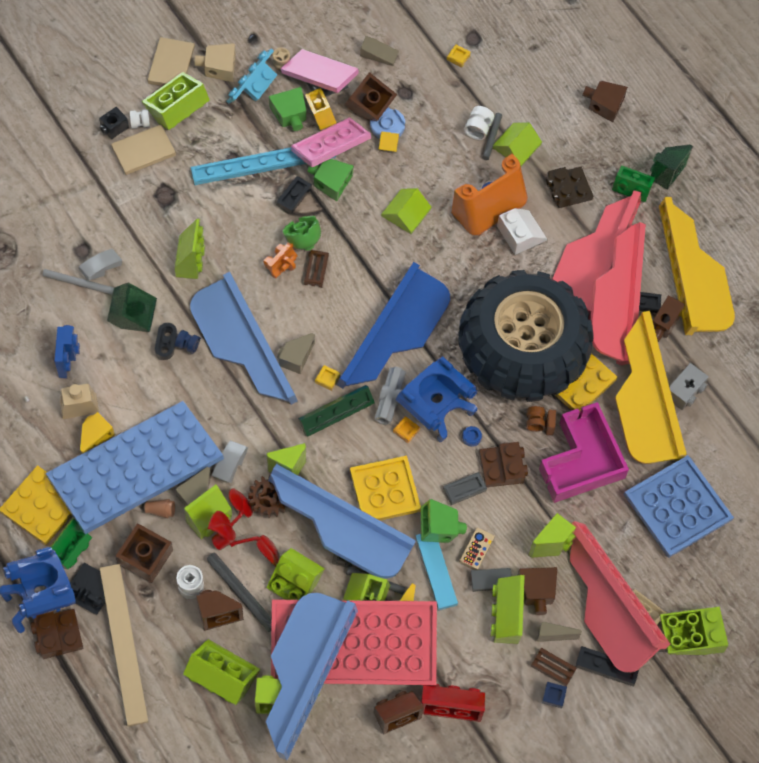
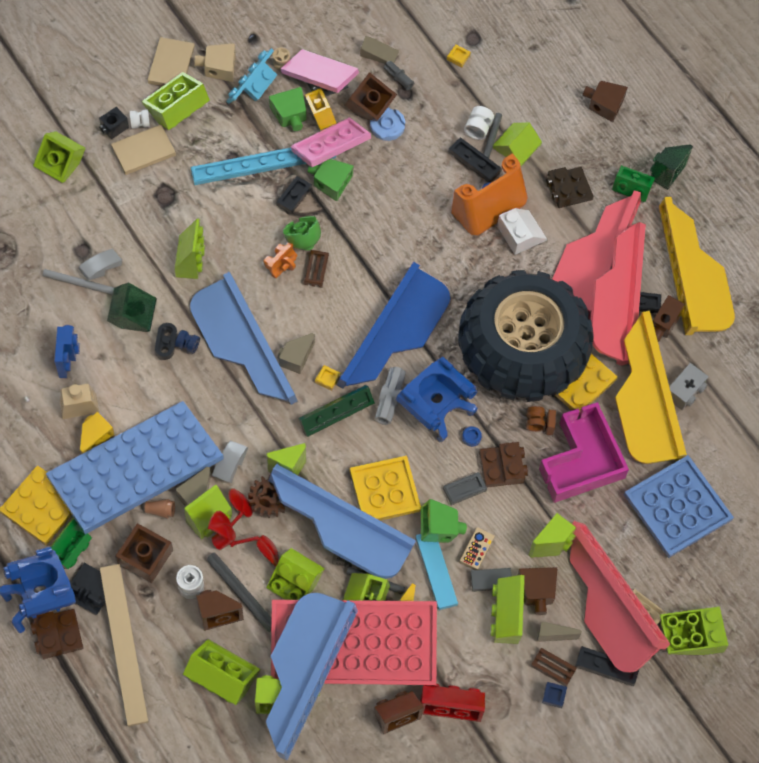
yellow tile [379,131,399,152] -> none
lime slope [381,188,432,234] -> none
light orange tile [393,416,420,443] -> none
none -> lime slope [33,131,85,183]
none -> dark grey axle [384,61,415,90]
none -> black plate [448,137,502,182]

